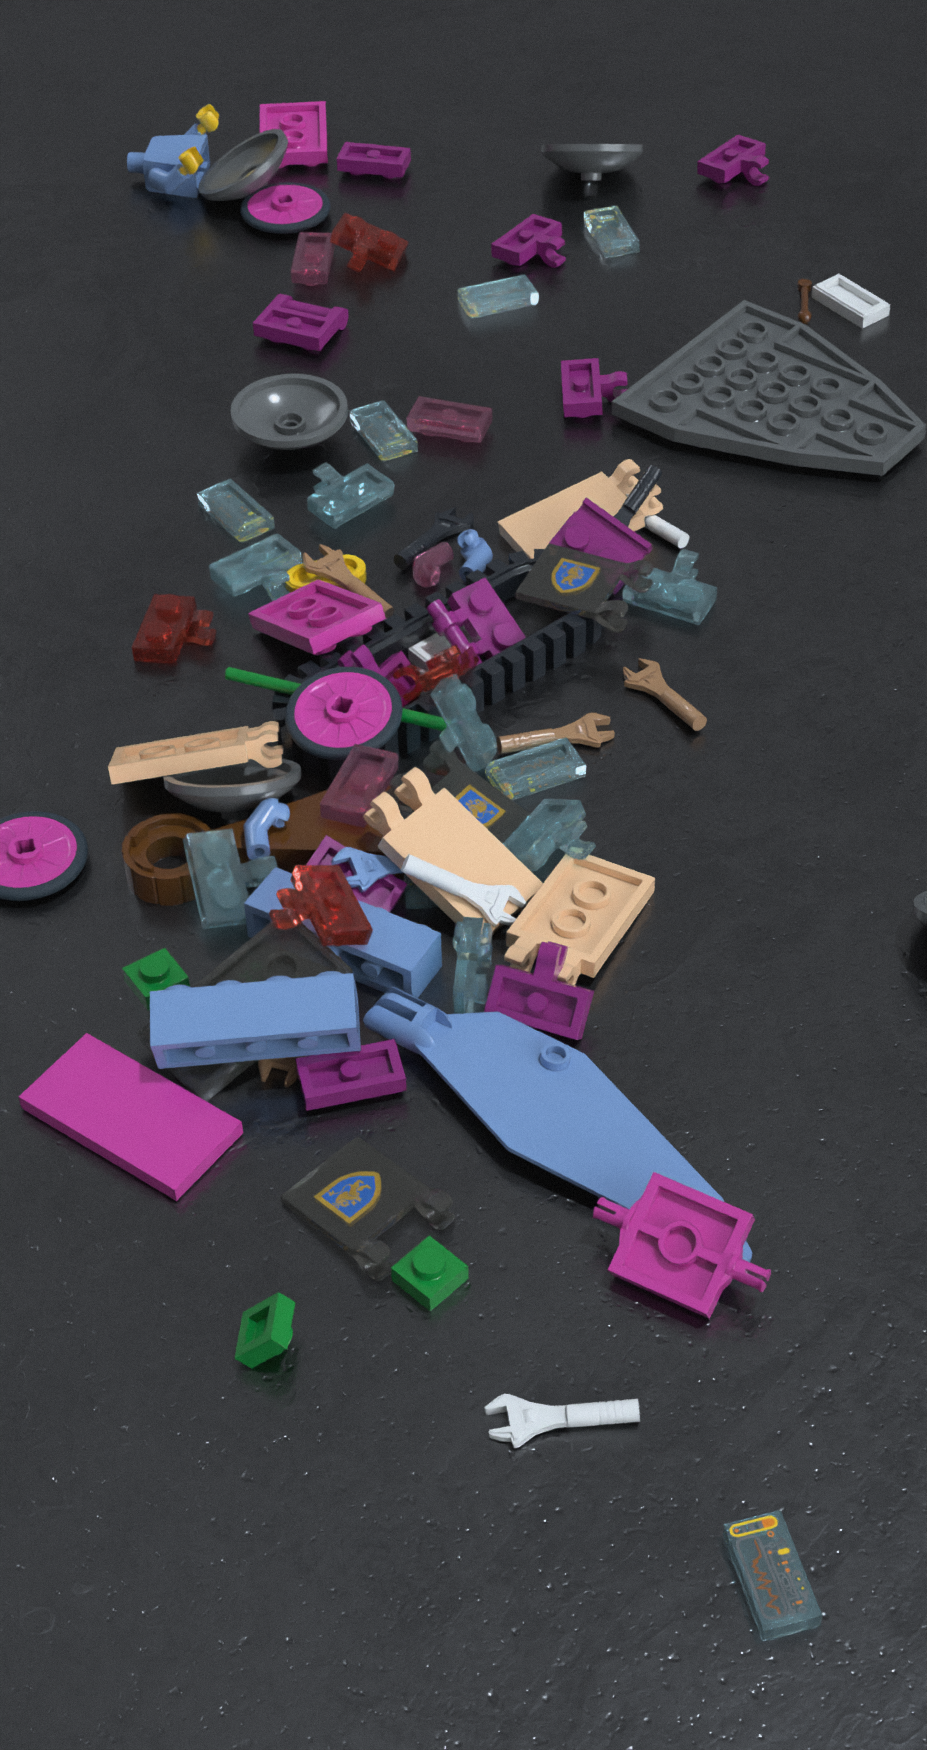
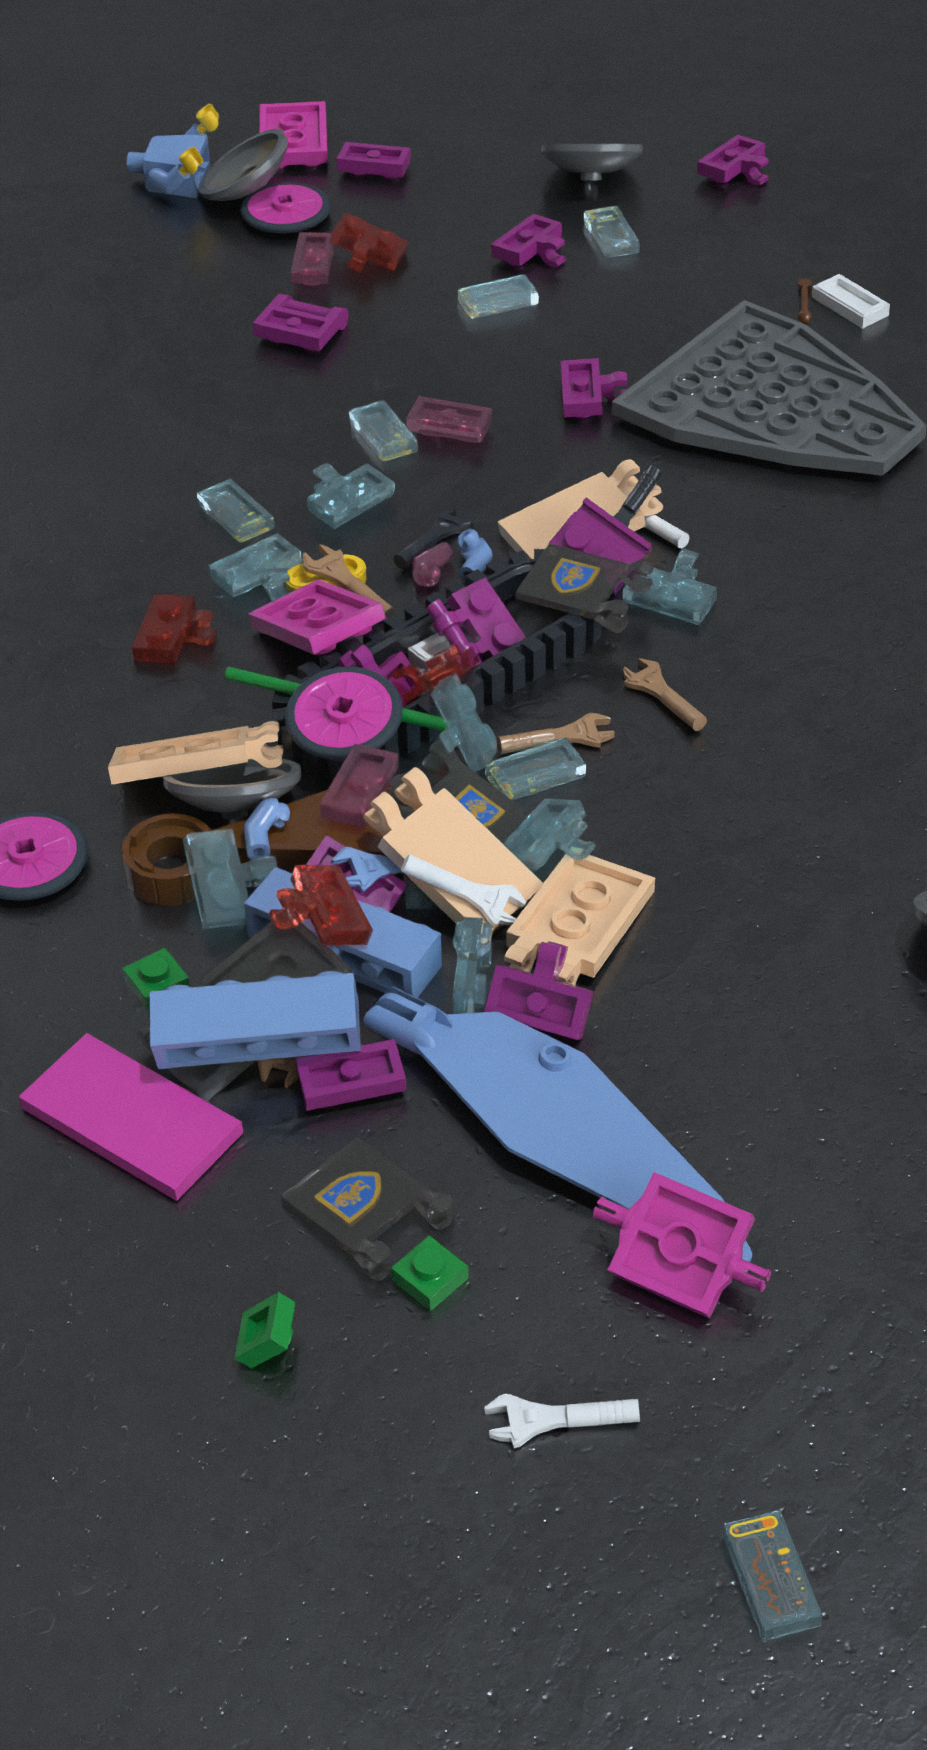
dark grey dish [231,374,348,450] -> none

